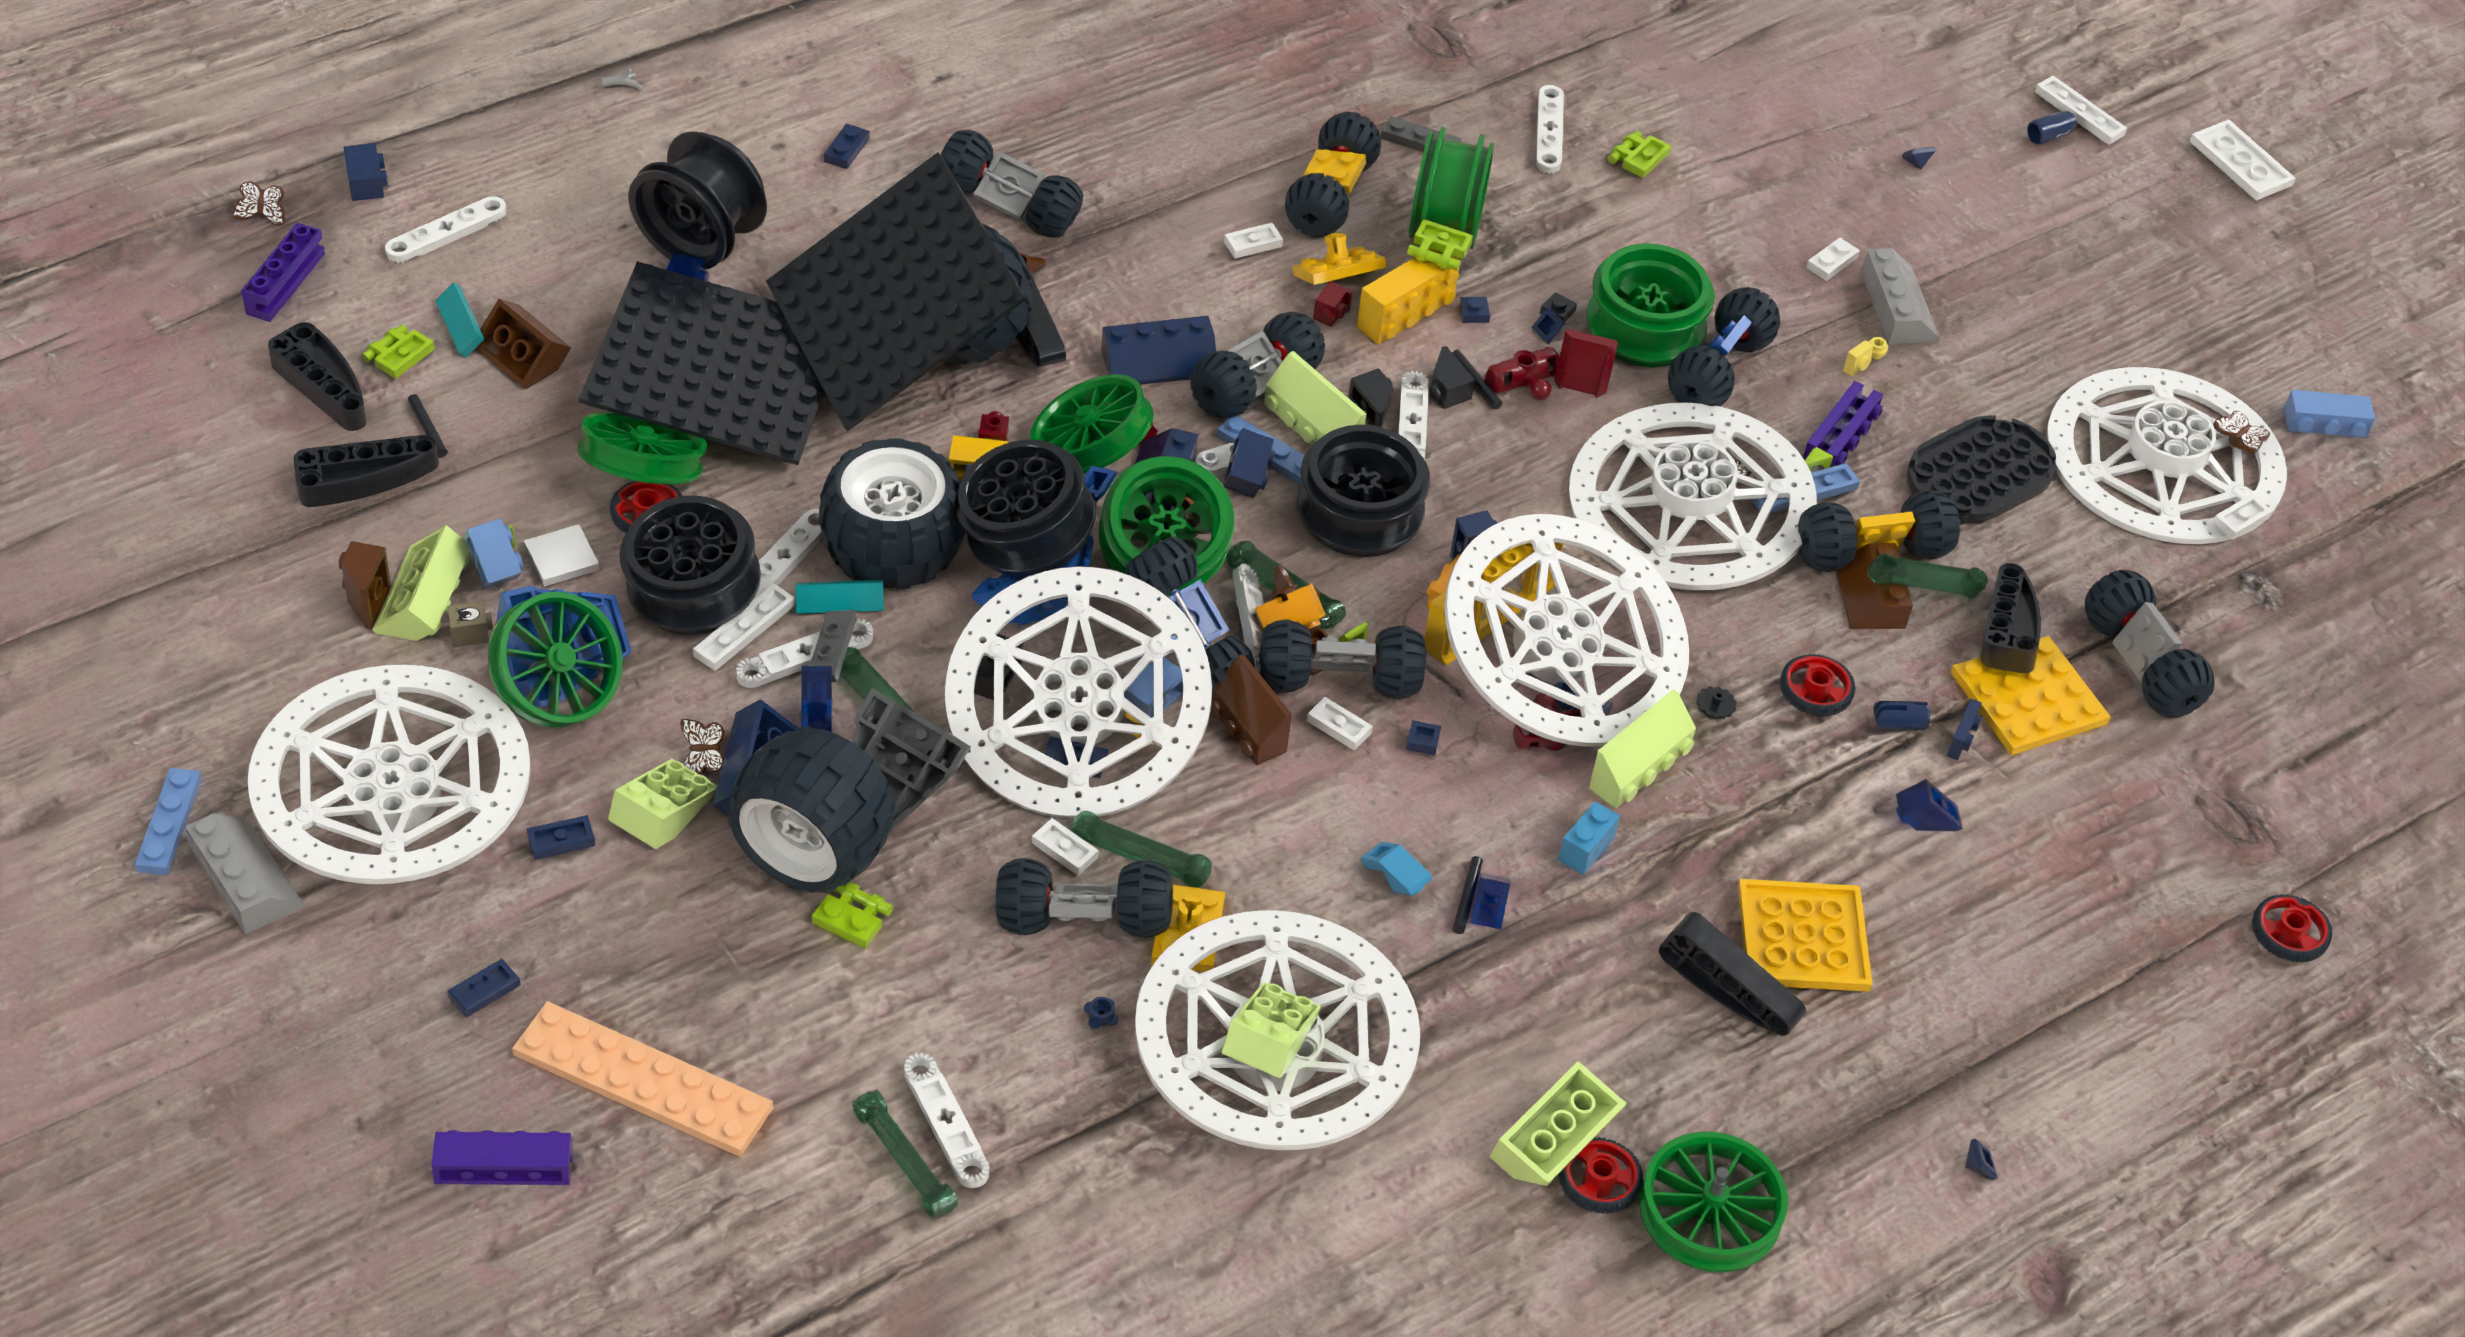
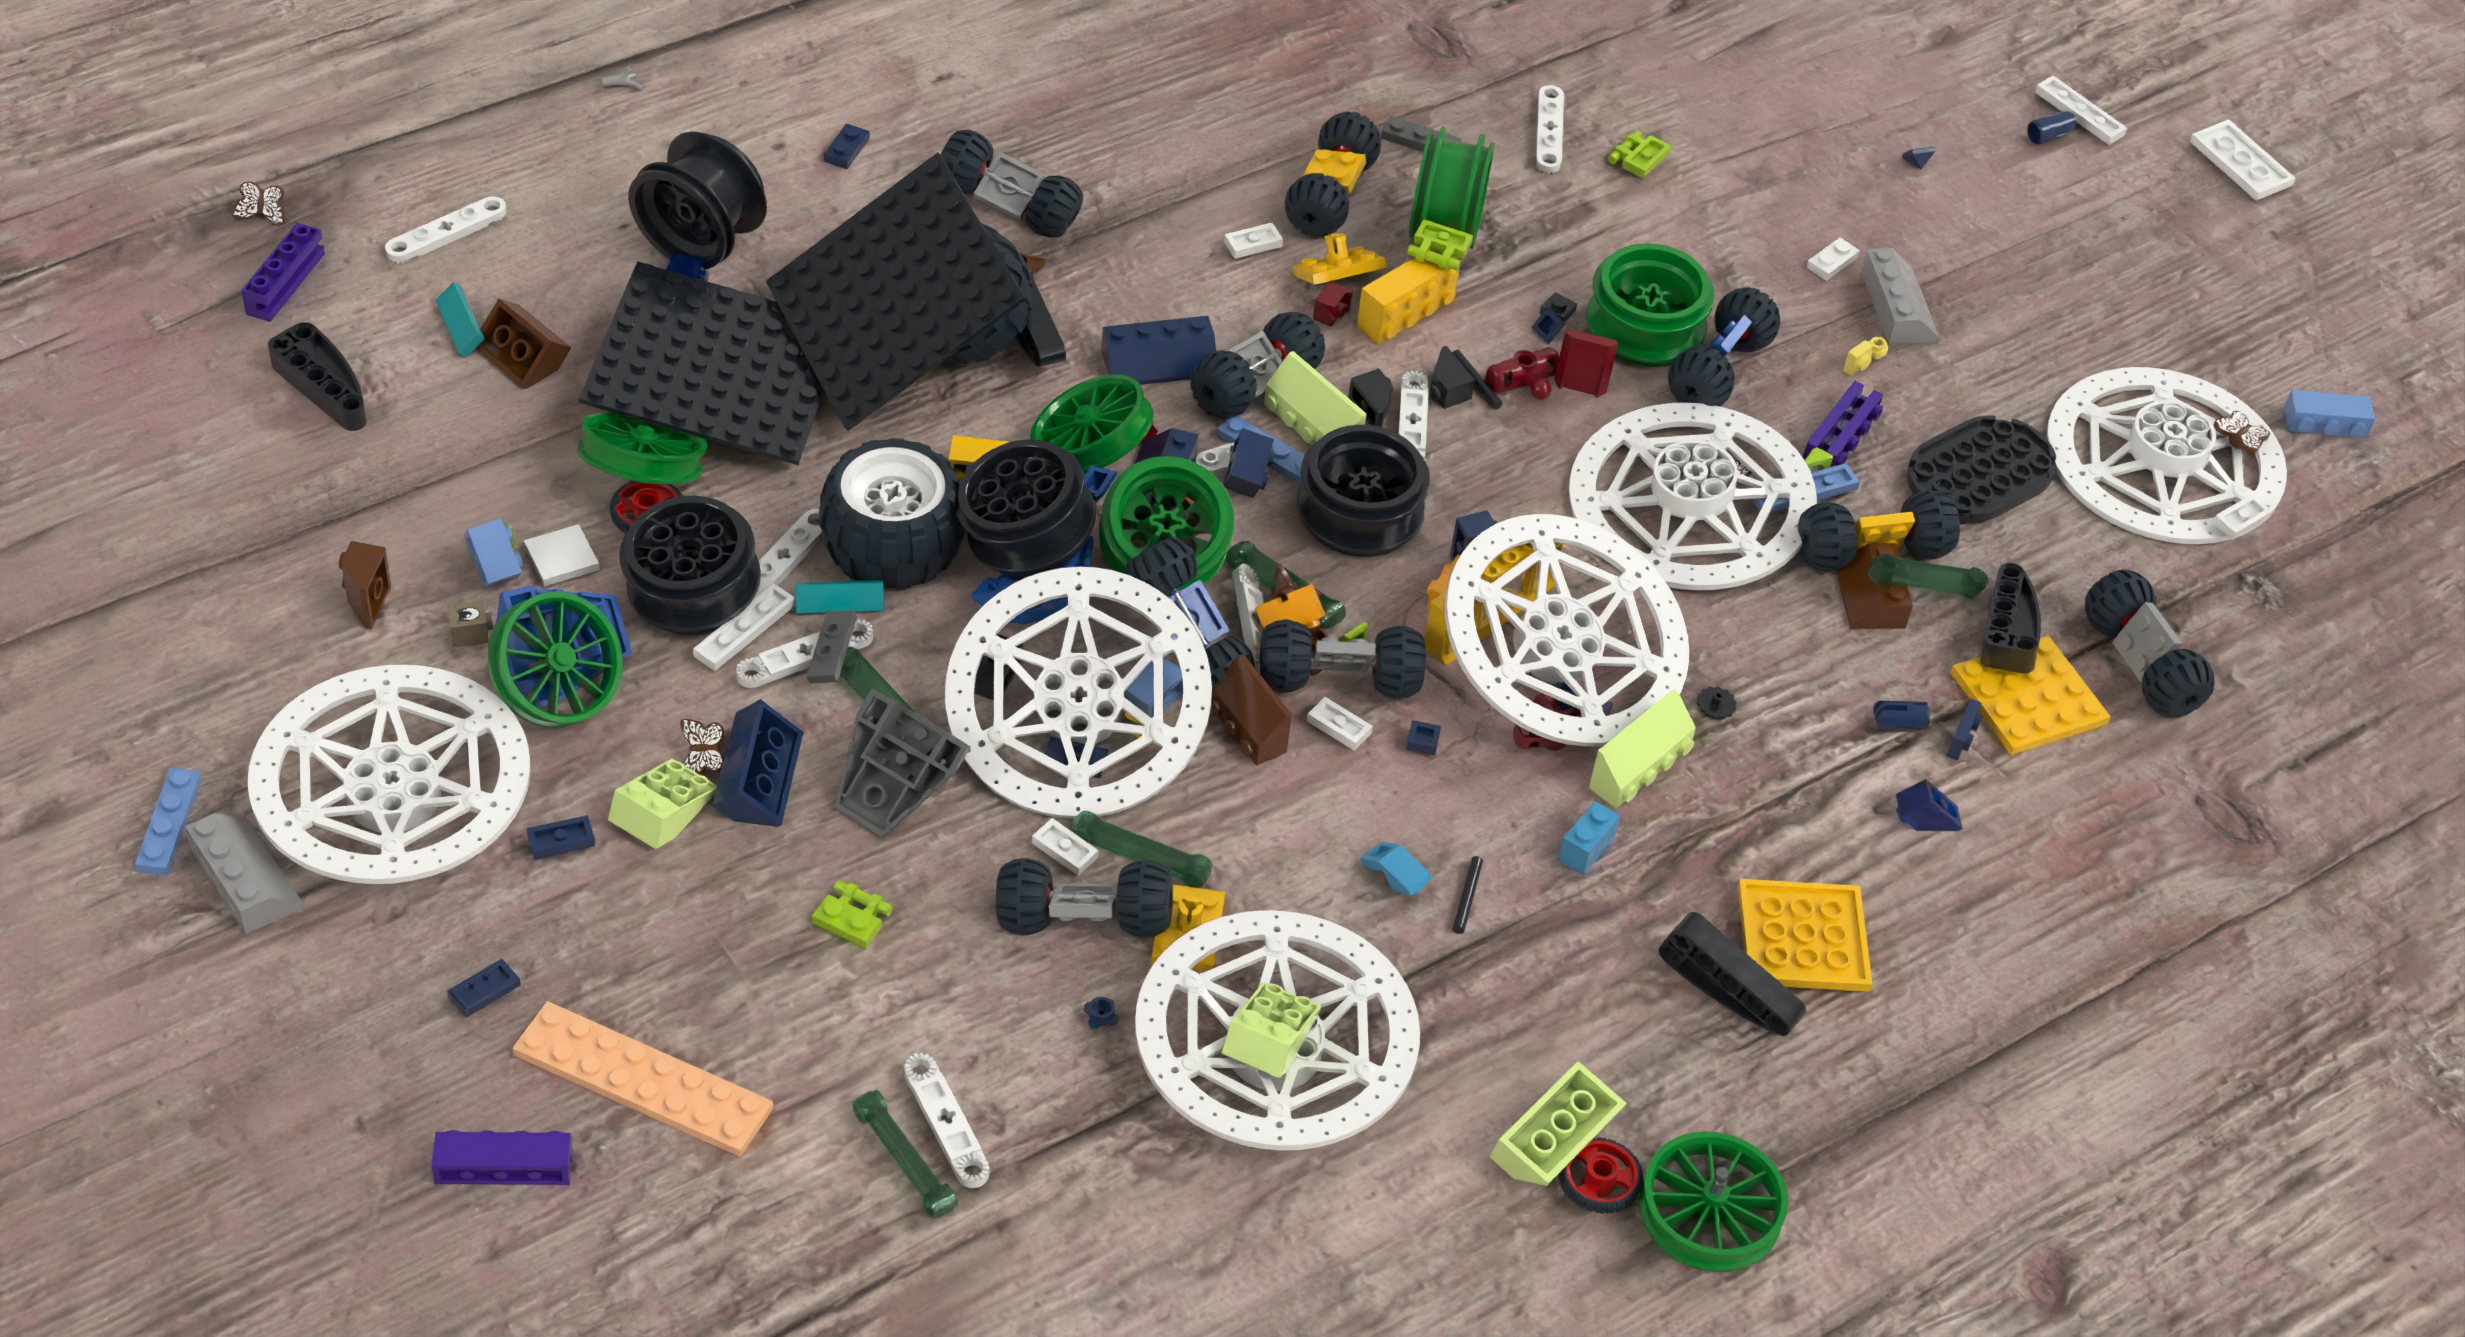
black beam [294,435,439,507] -> none
dark blue brick [343,143,388,201] -> none
lime plate [361,324,435,379] -> none
yellowish green slope [372,525,470,641] -> none
black bar [408,394,448,458] -> none
black wheel [727,727,896,892] -> none
clear blue slope [801,666,833,732] -> none
dark red brick [978,411,1009,441] -> none
dark blue plate [1459,297,1490,323] -> none
clear blue slope [1471,873,1511,929] -> none
red wheel [1780,654,1856,716] -> none
dark blue slope [1965,1139,1997,1180] -> none
red wheel [2252,894,2332,963] -> none

